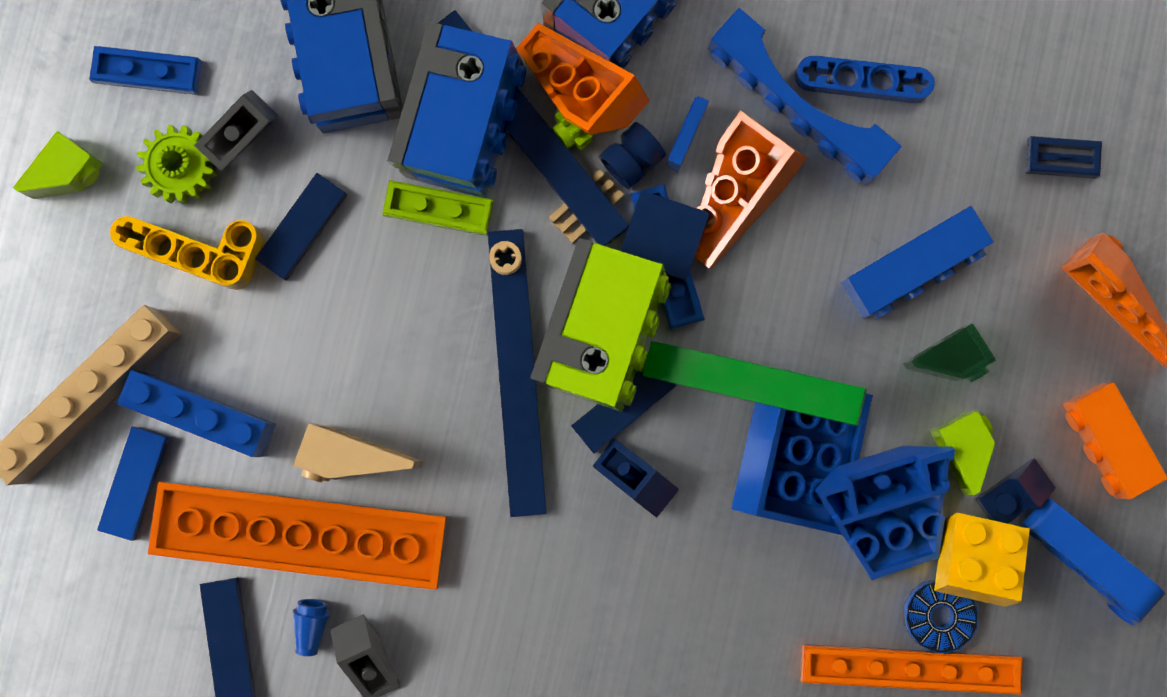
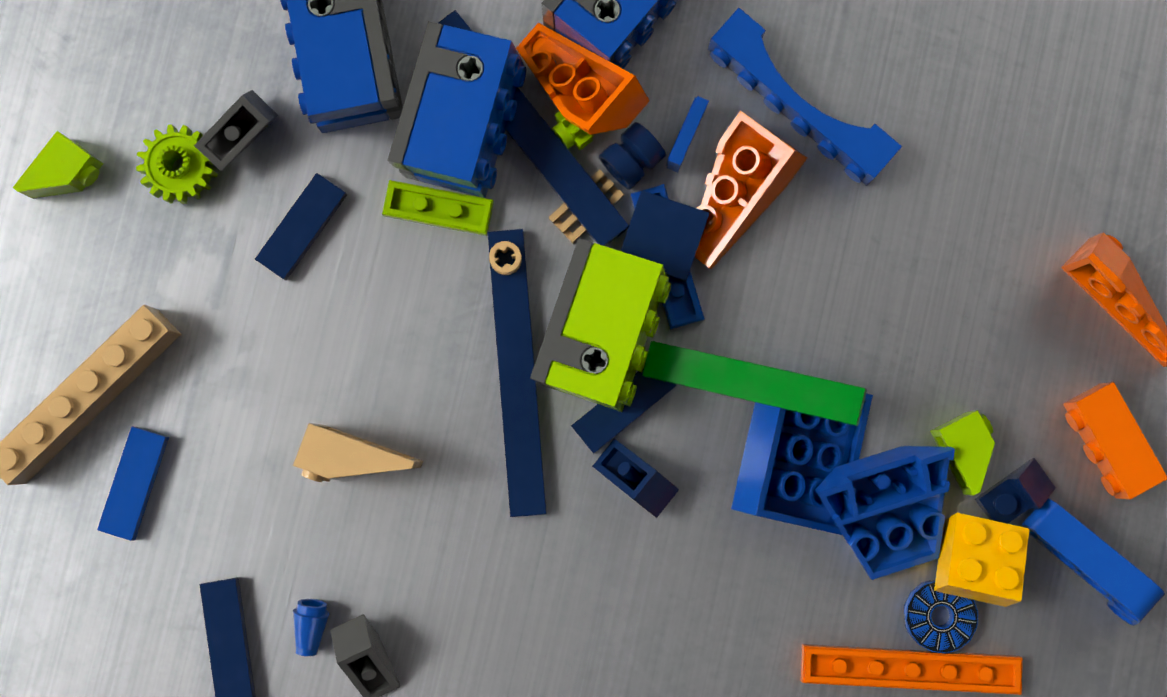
blue tile [89,46,202,95] -> none
yellow beam [110,216,265,290] -> none
blue brick [117,370,276,457] -> none
orange plate [147,481,447,590] -> none
blue beam [795,56,935,103] -> none
blue brick [841,206,994,319] -> none
clear green slope [903,323,996,382] -> none
dark blue tile [1025,136,1102,179] -> none

